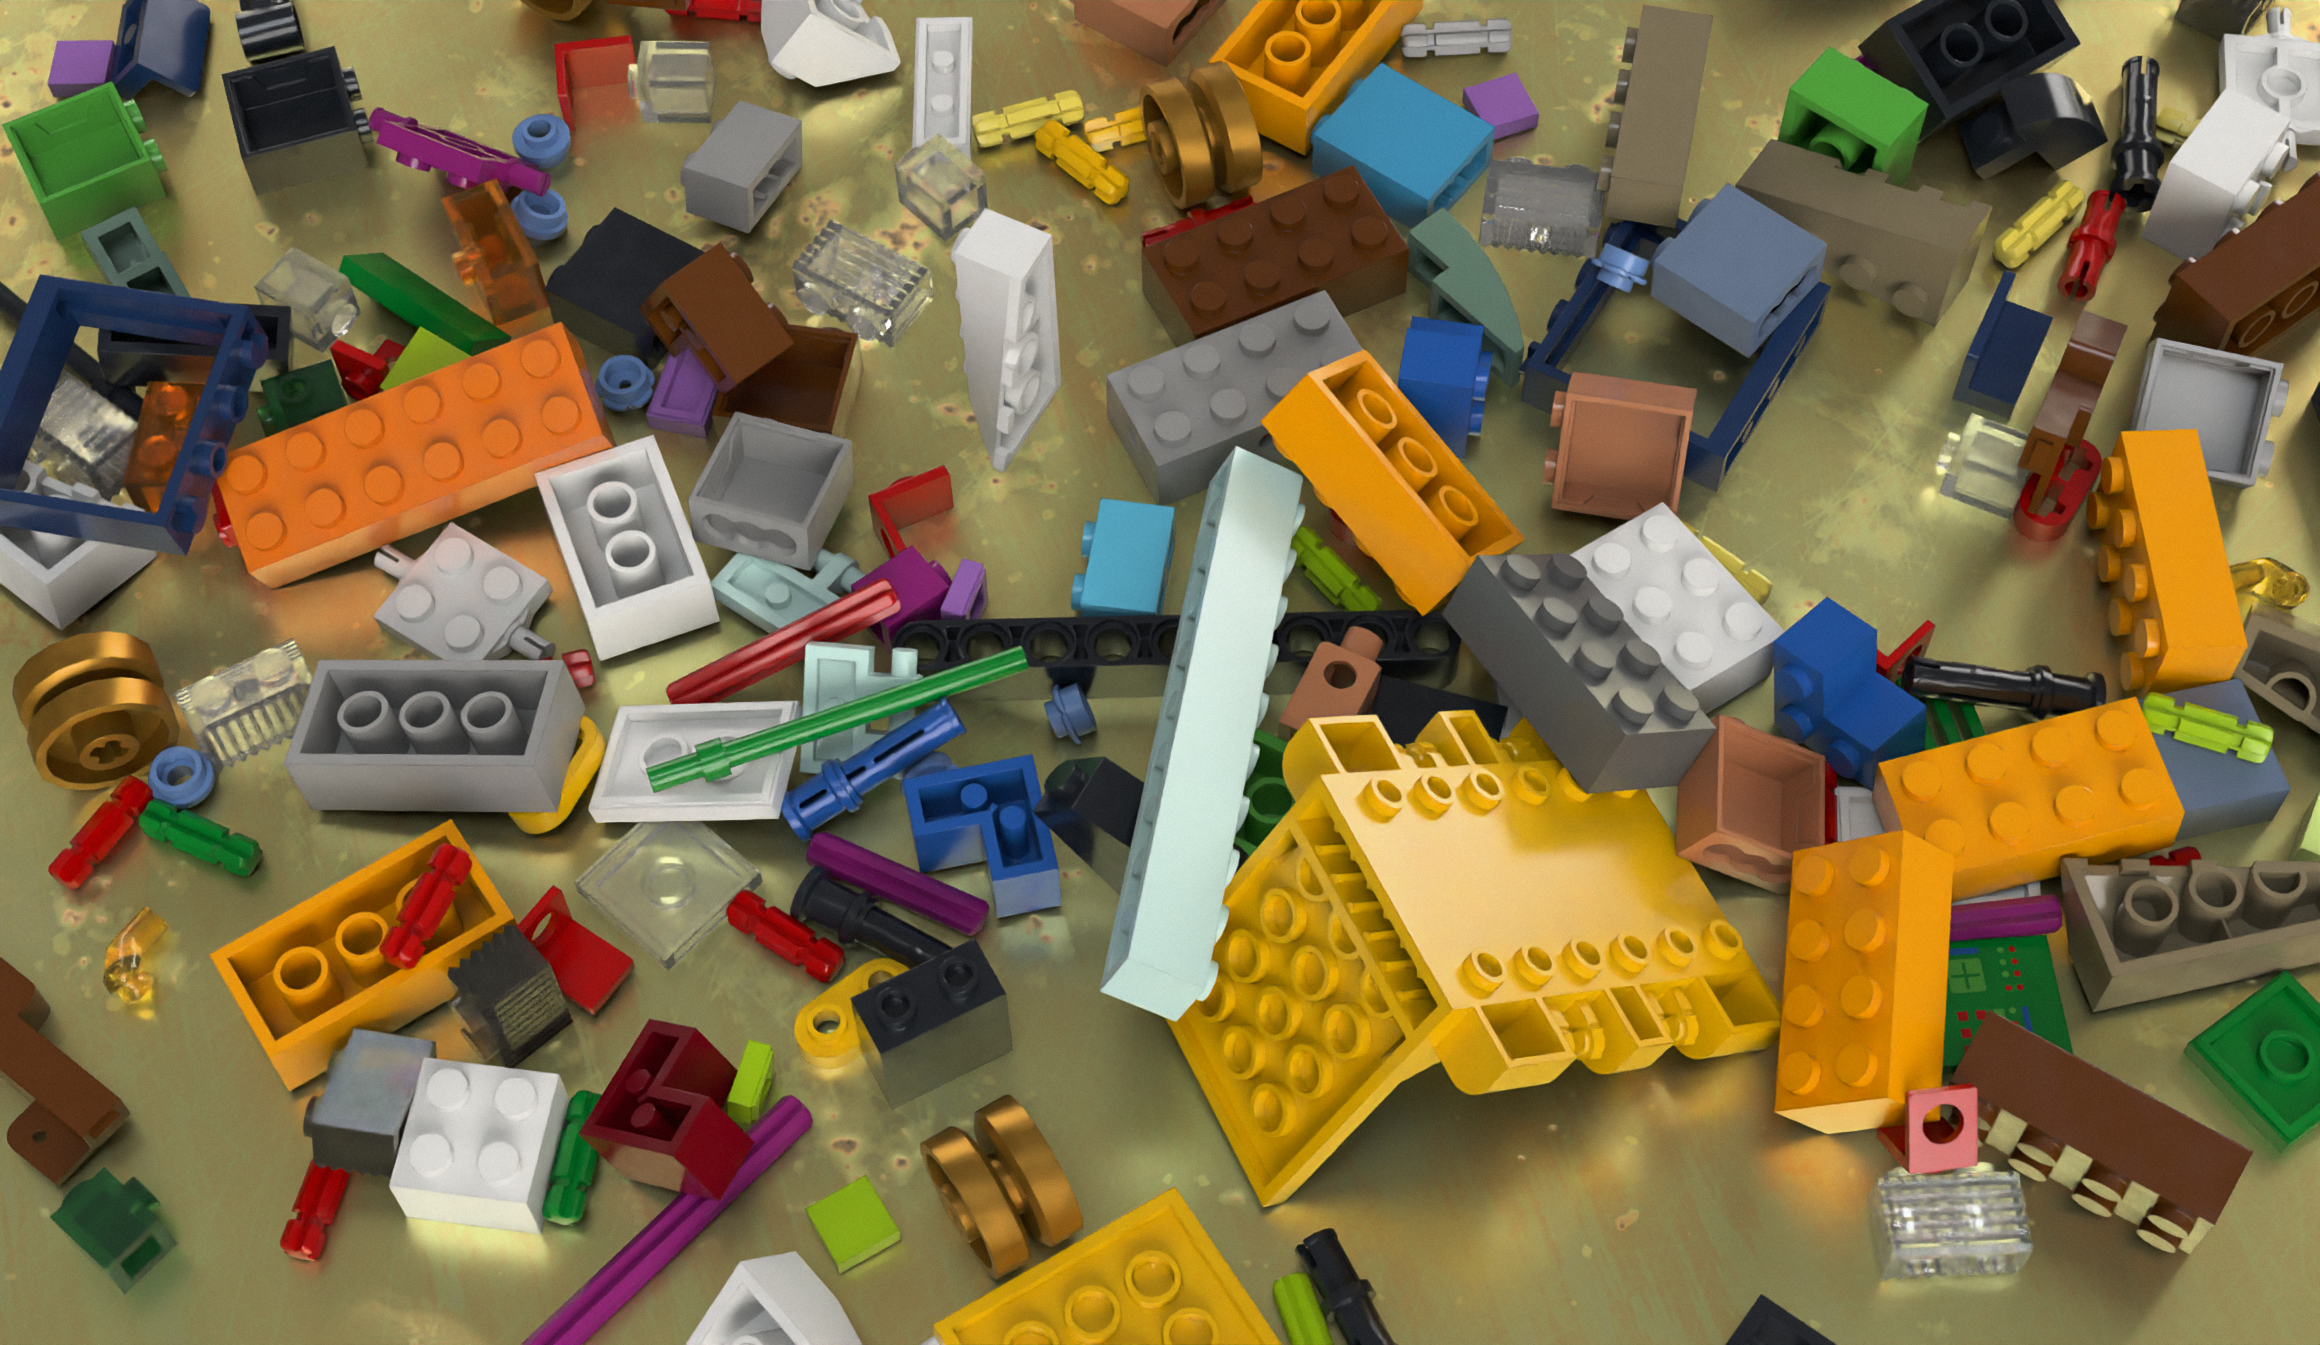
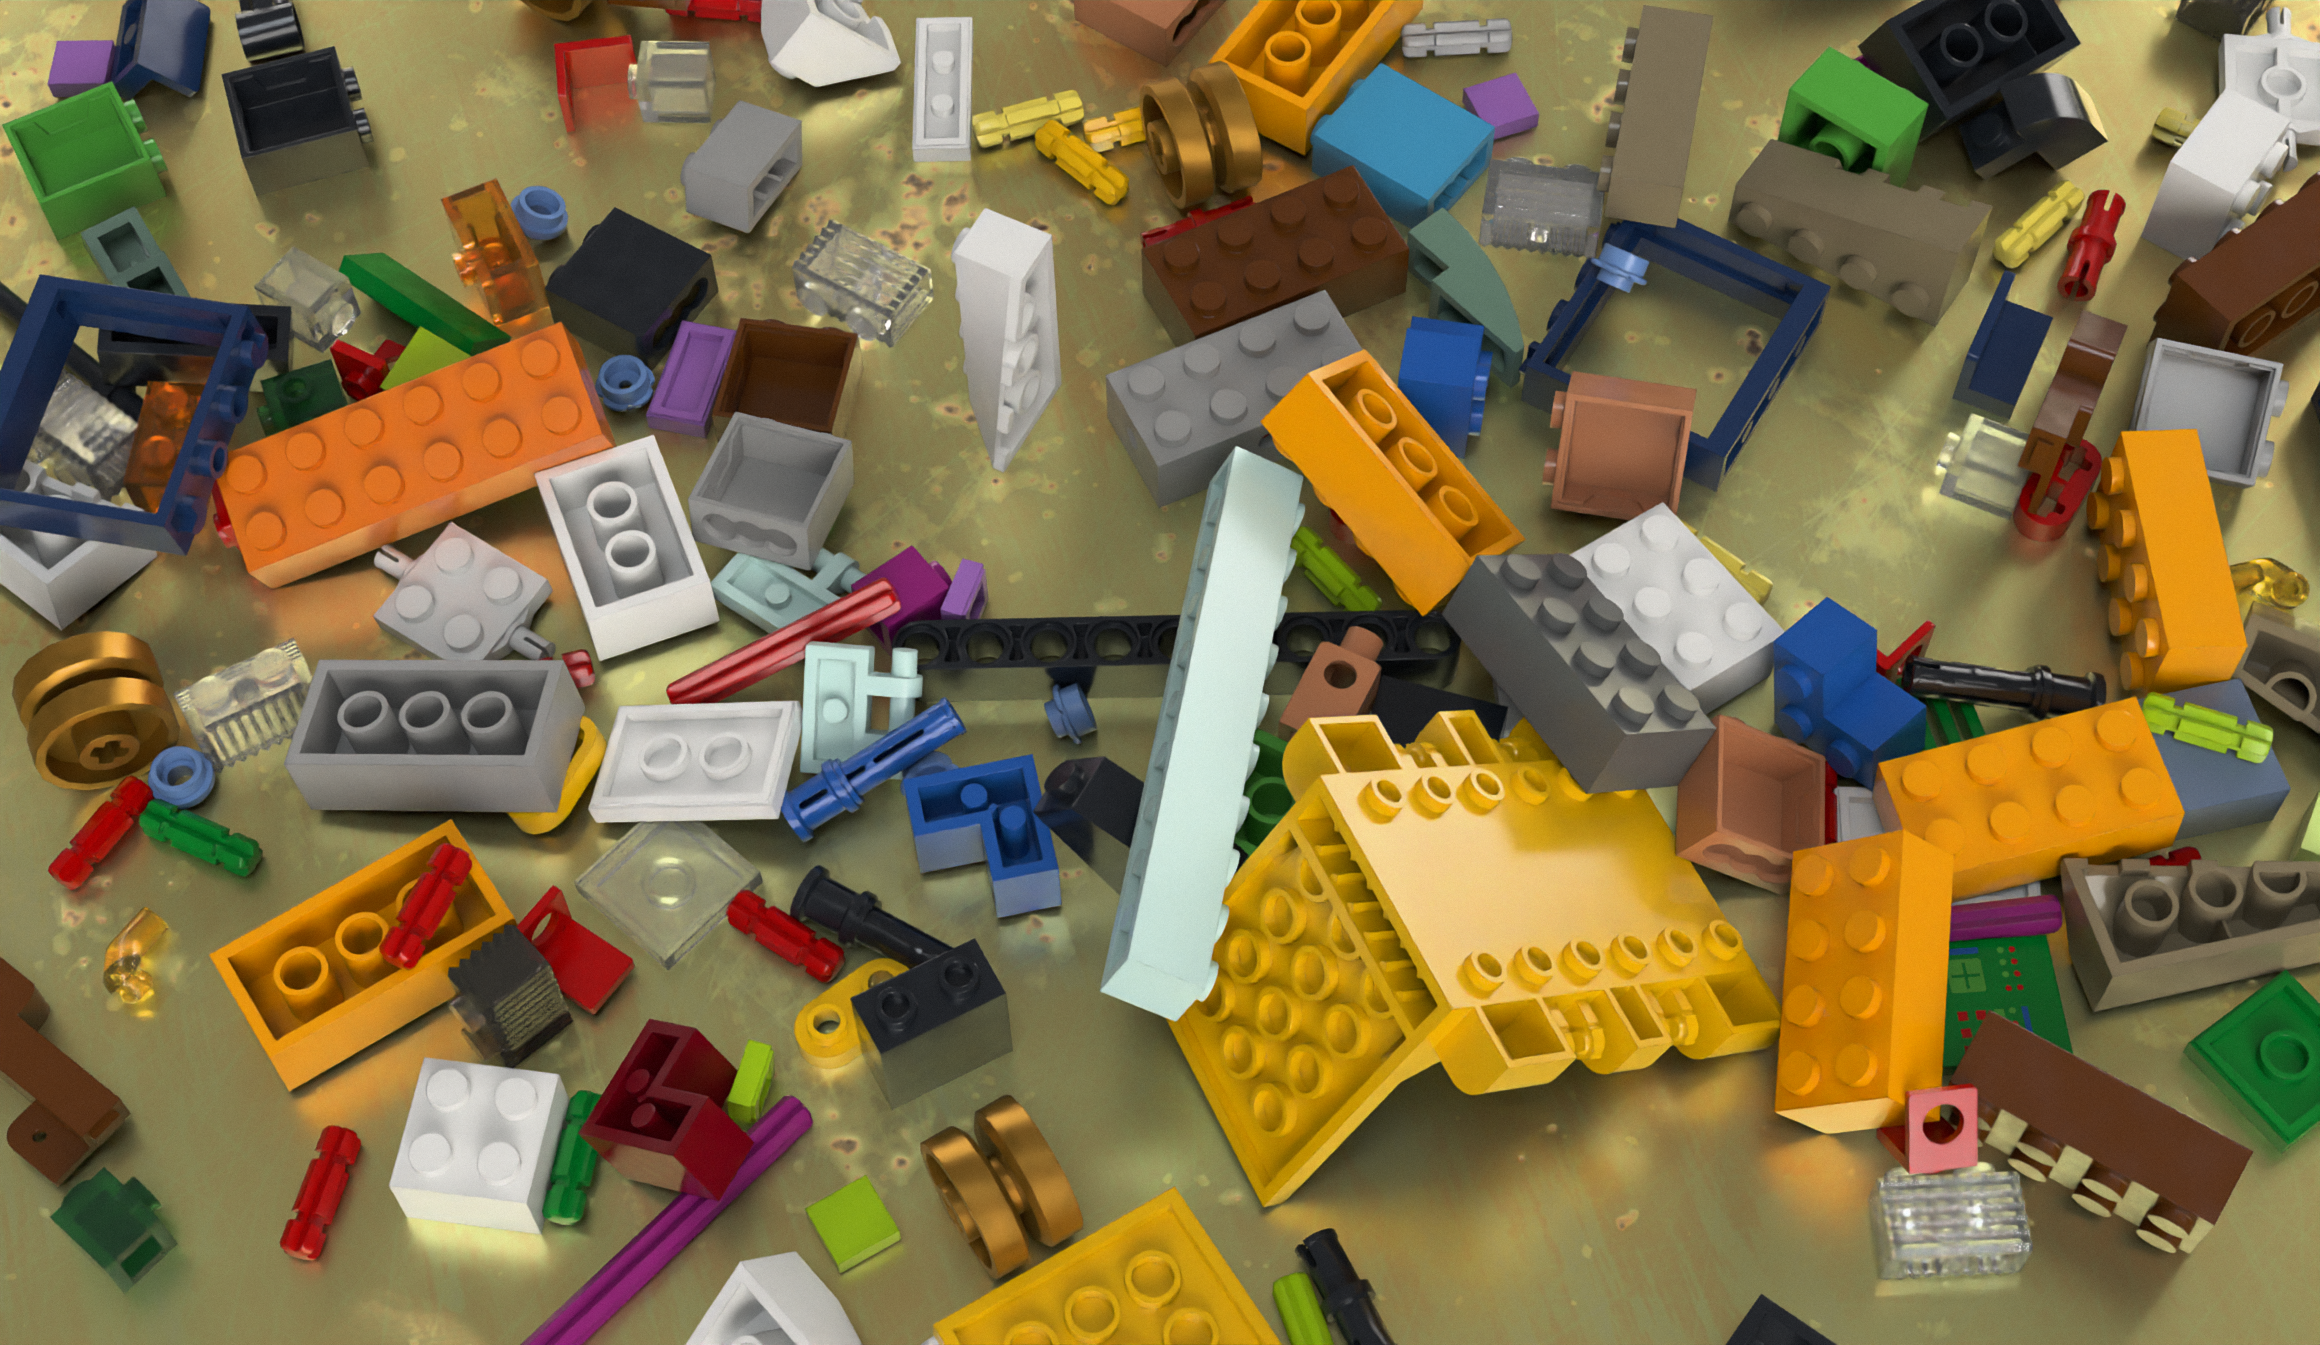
clear smoke brick [303,1028,437,1180] -> none
magenta plate [369,107,551,197] -> none
medium blue plate [512,114,571,169] -> none
reddish brown brick [638,242,794,396] -> none
green bar [646,646,1029,793] -> none
magenta axle [805,832,990,935] -> none
red bracket [868,465,954,560] -> none
clear brick [895,133,988,241] -> none
medium azure brick [1071,498,1176,617] -> none
sand blue piece [1650,183,1827,358] -> none
black pin [2109,56,2164,213] -> none

